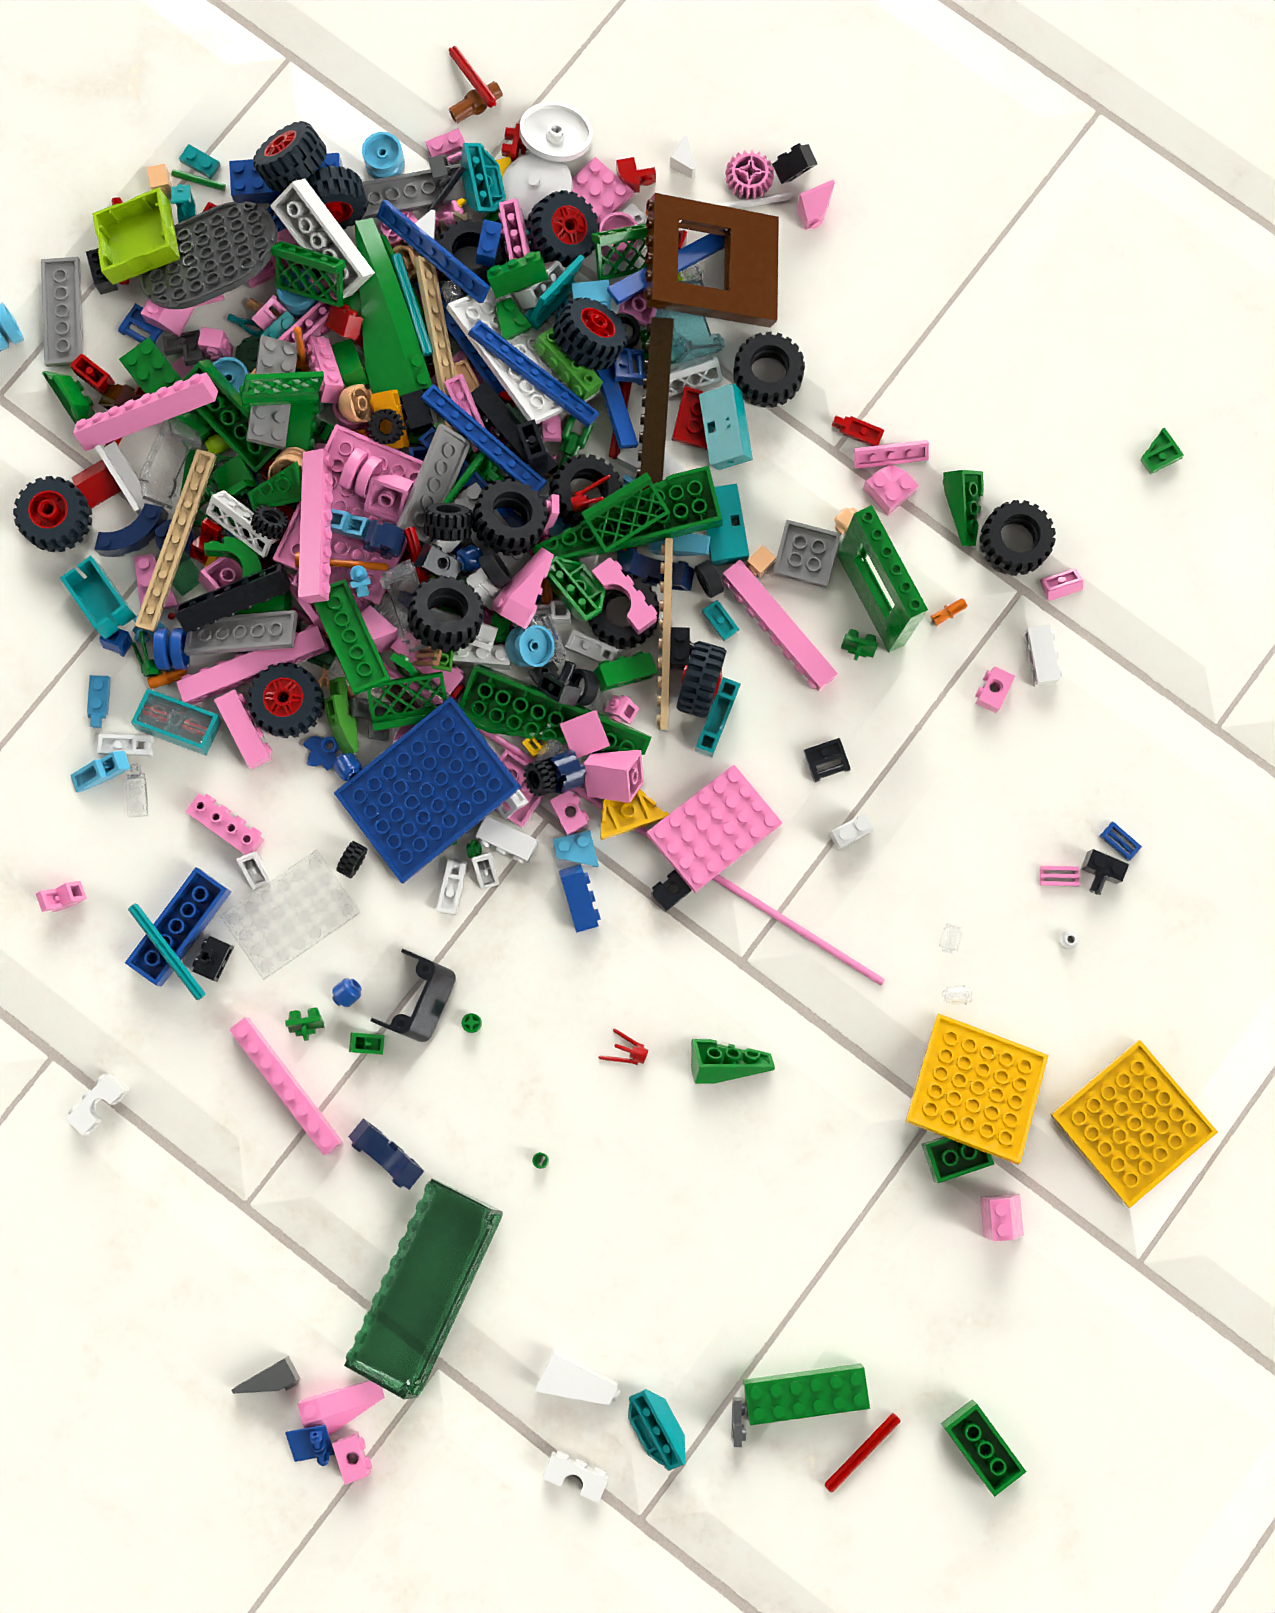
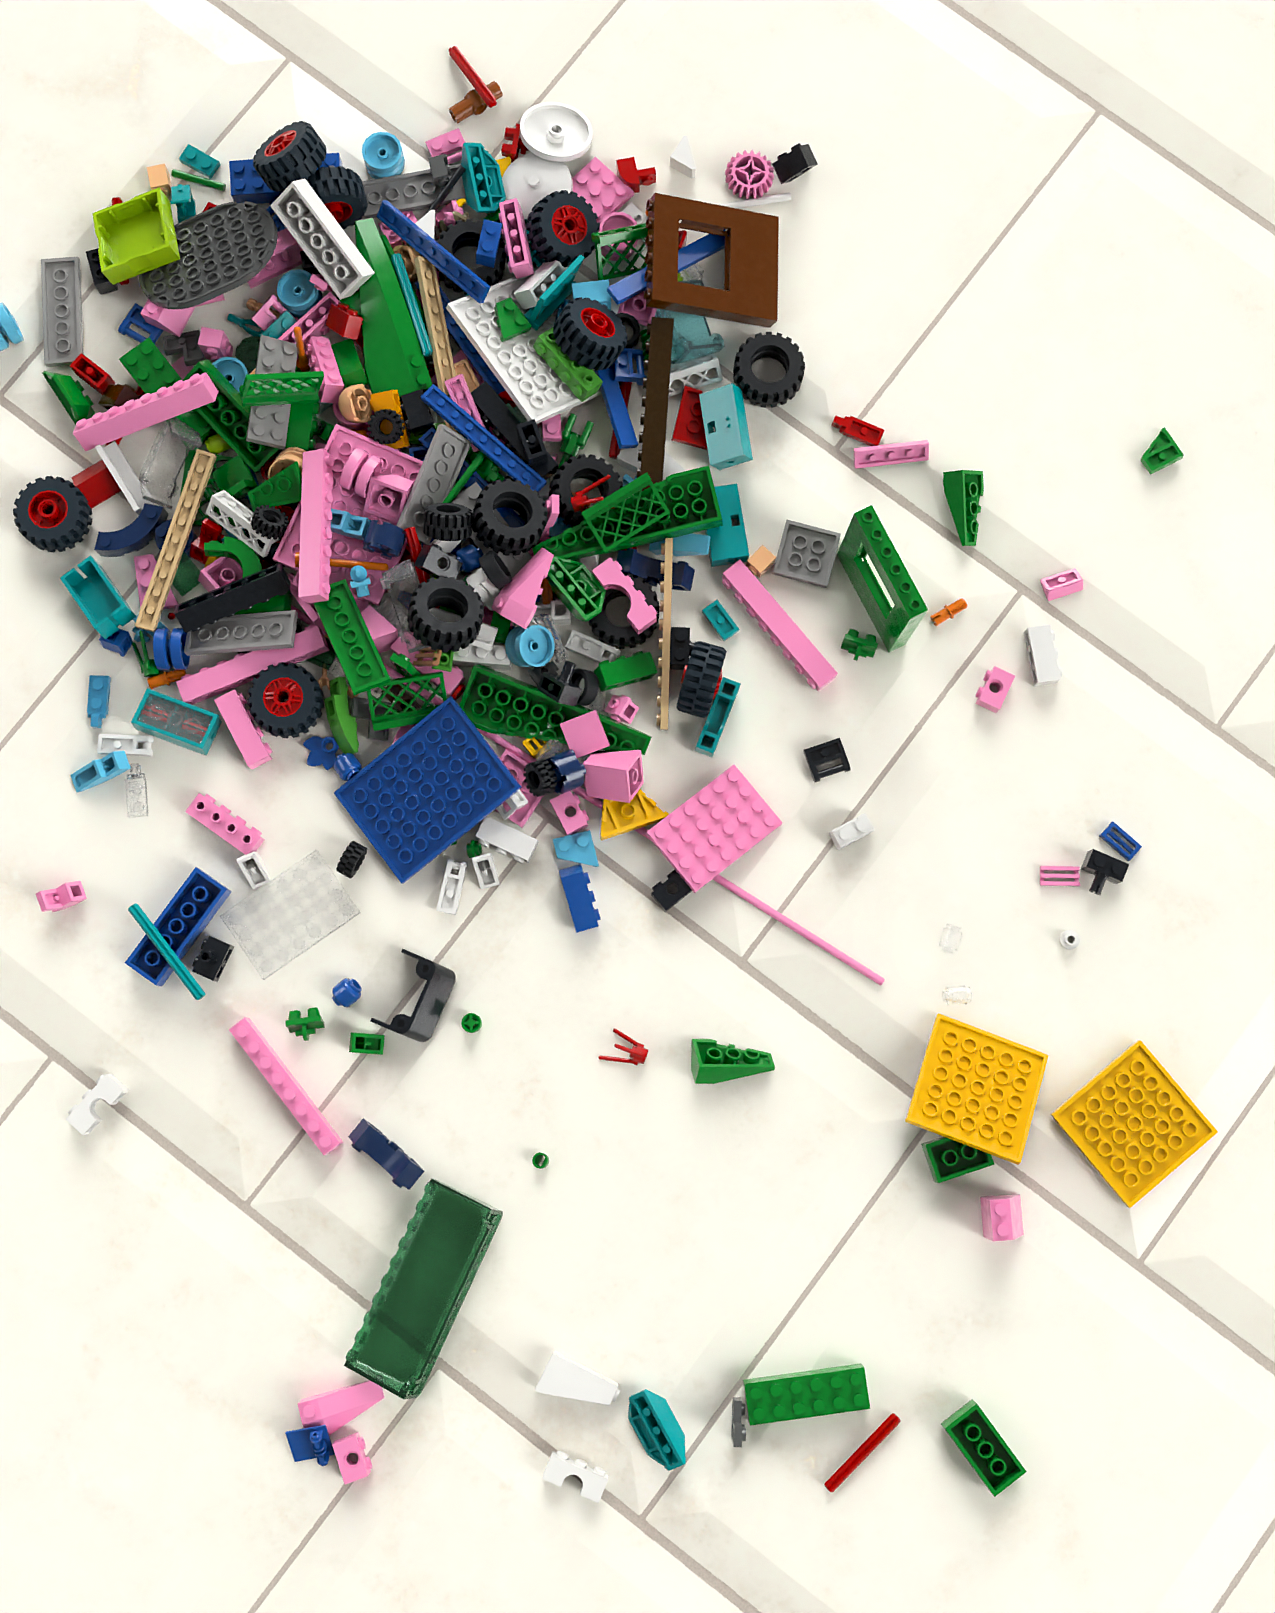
dark grey slope [231,1356,300,1394] -> none
green fence [270,241,346,307] -> none
clear brick [442,281,463,305] -> none
blue tile [467,320,600,428] -> none
green brick [487,251,549,299] -> none
black tyre [694,560,724,598] -> none
bright pink slope [797,180,835,230] -> none
light nougat head [834,507,858,535] -> none
bright pink slope [863,465,919,516] -> none
black tyre [979,500,1056,576] -> none

